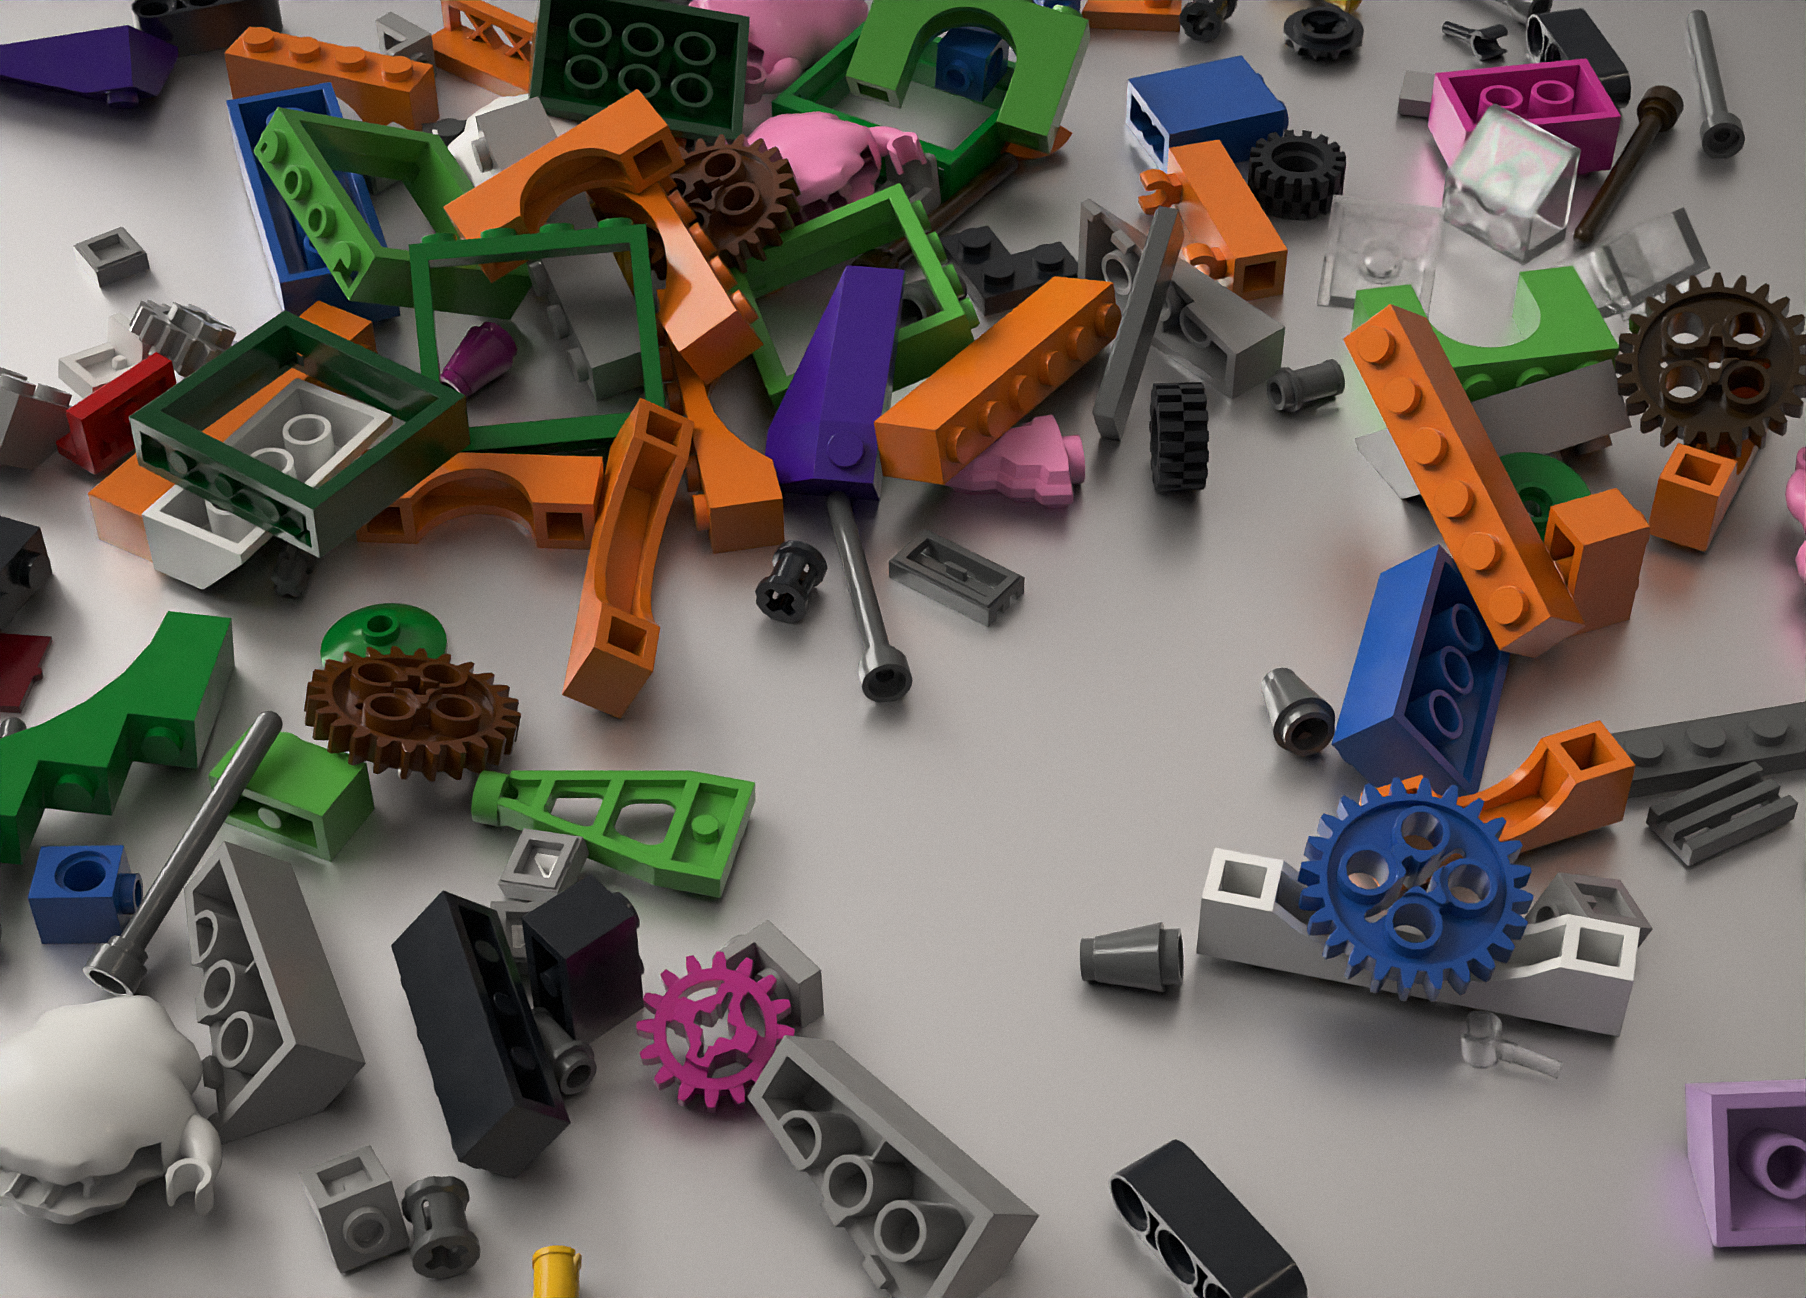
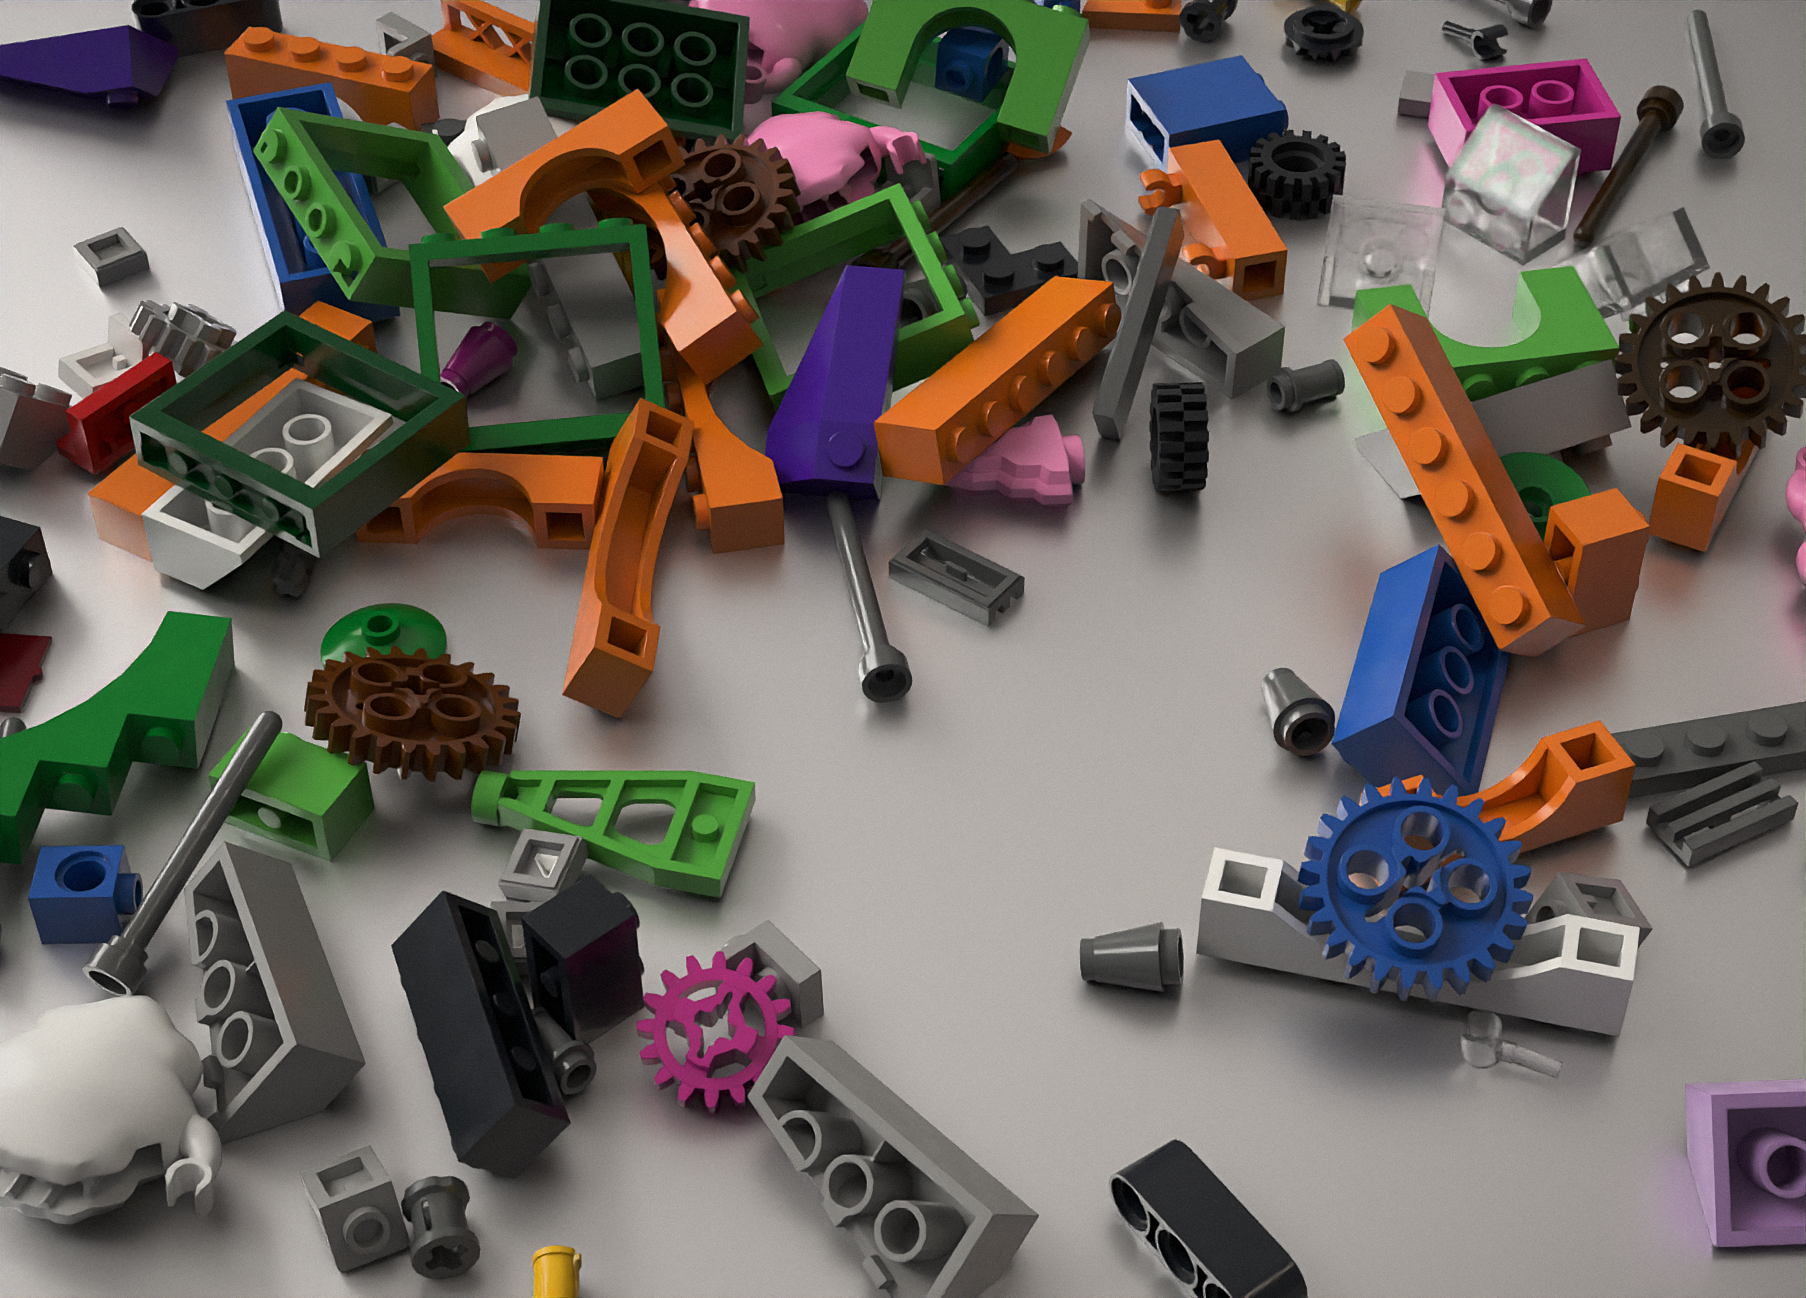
black bush [755,540,828,623] -> none
black beam [1526,8,1631,109] -> none

